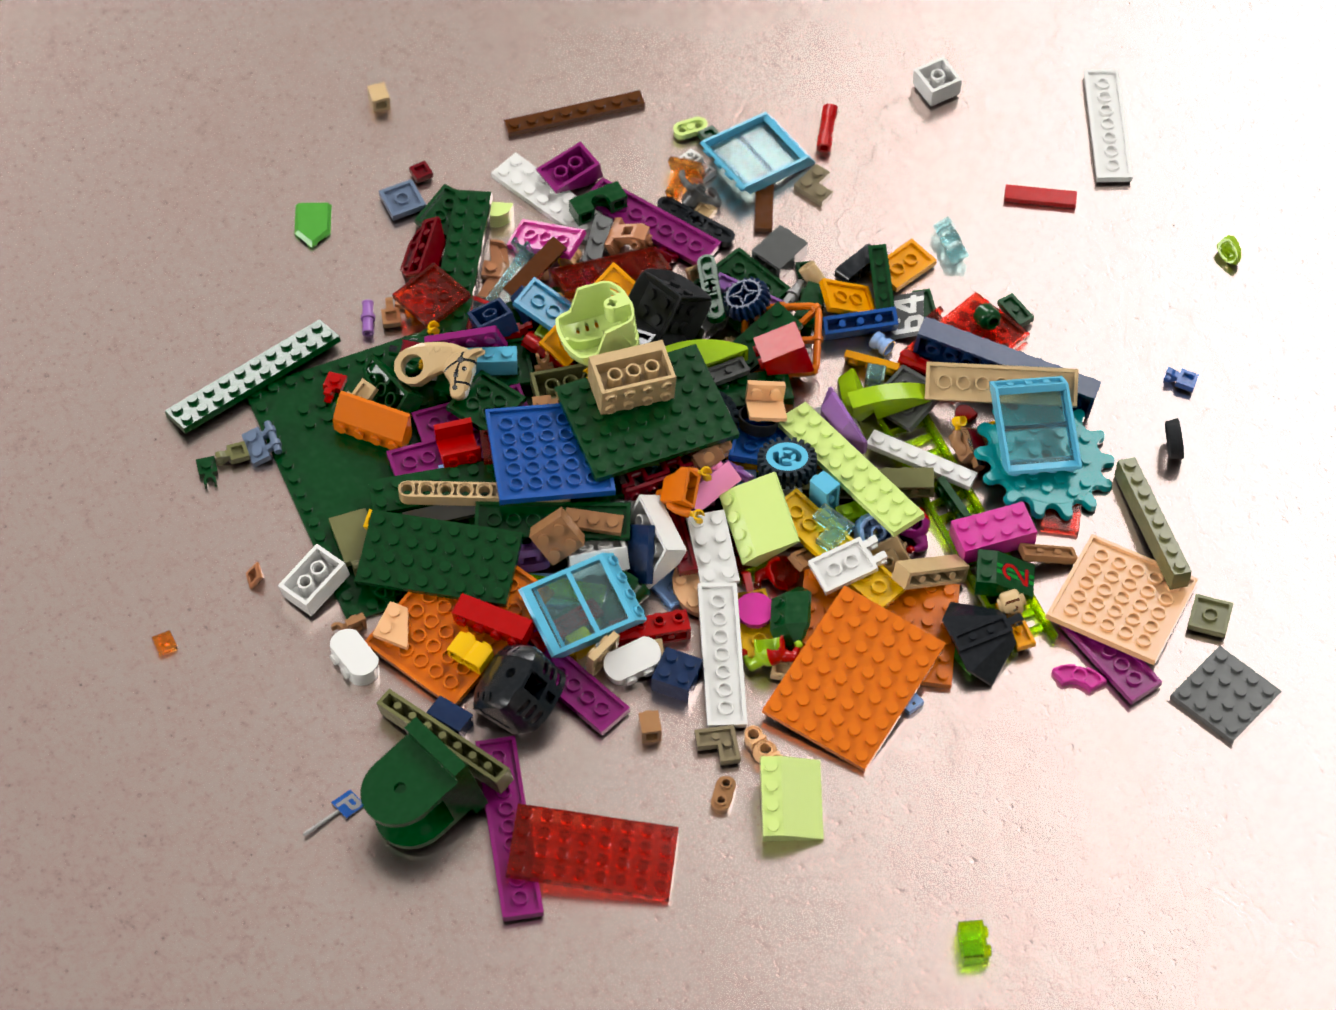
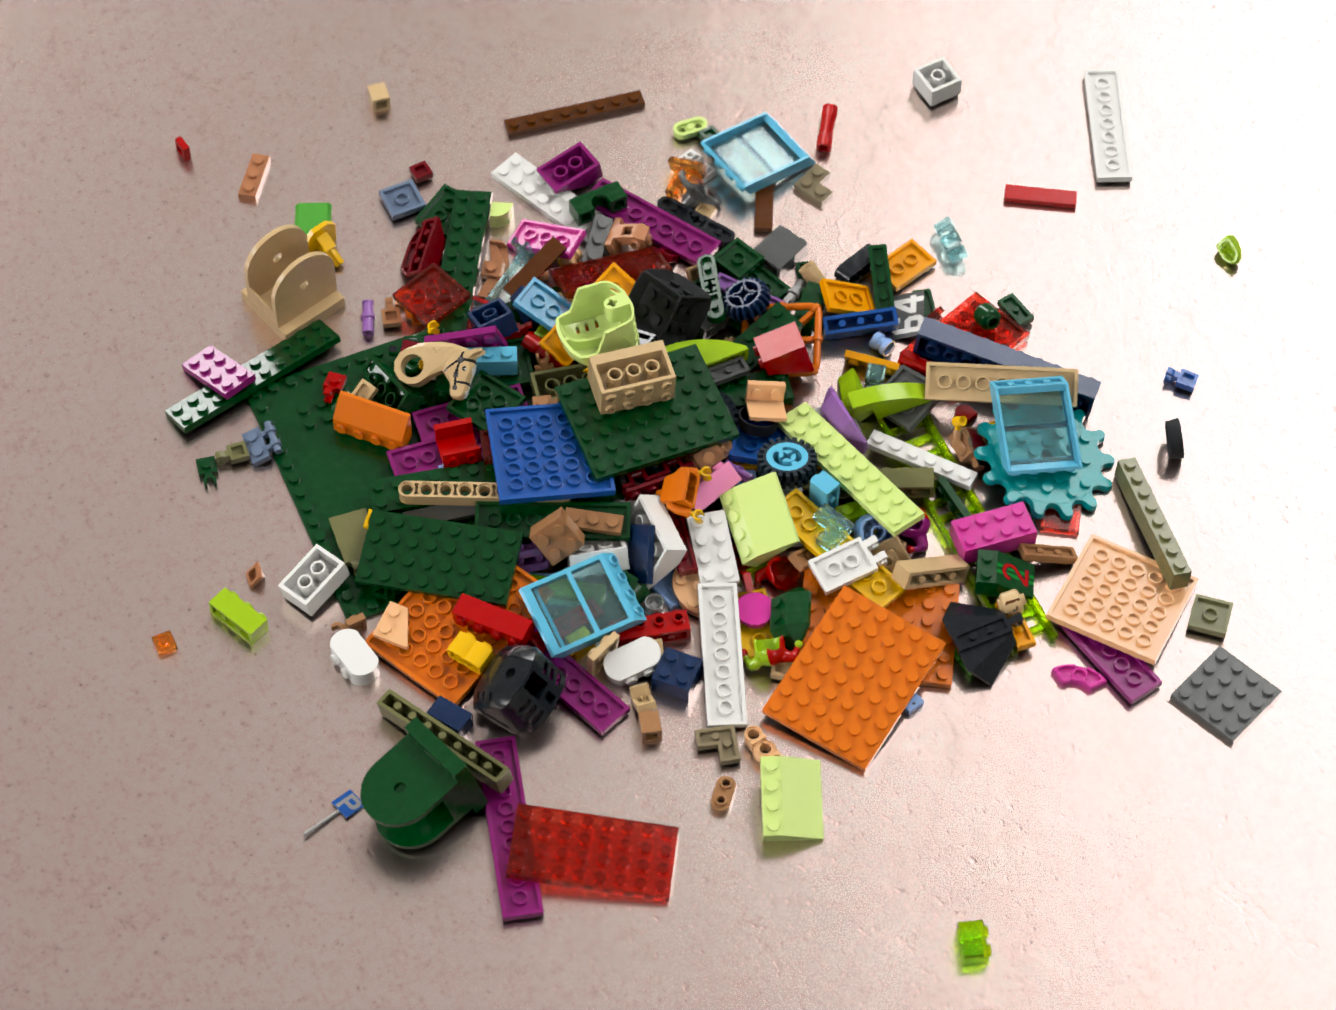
none -> red tile [175,136,191,161]
none -> plate [182,345,256,400]
none -> lime brick [209,587,269,645]
none -> nougat plate [238,153,271,201]
none -> tan piece [241,224,346,340]
none -> yellow piece [307,221,344,267]
none -> tan bracket [629,682,657,713]
none -> light grey wheel [645,594,664,616]
none -> dark green plate [714,237,764,281]

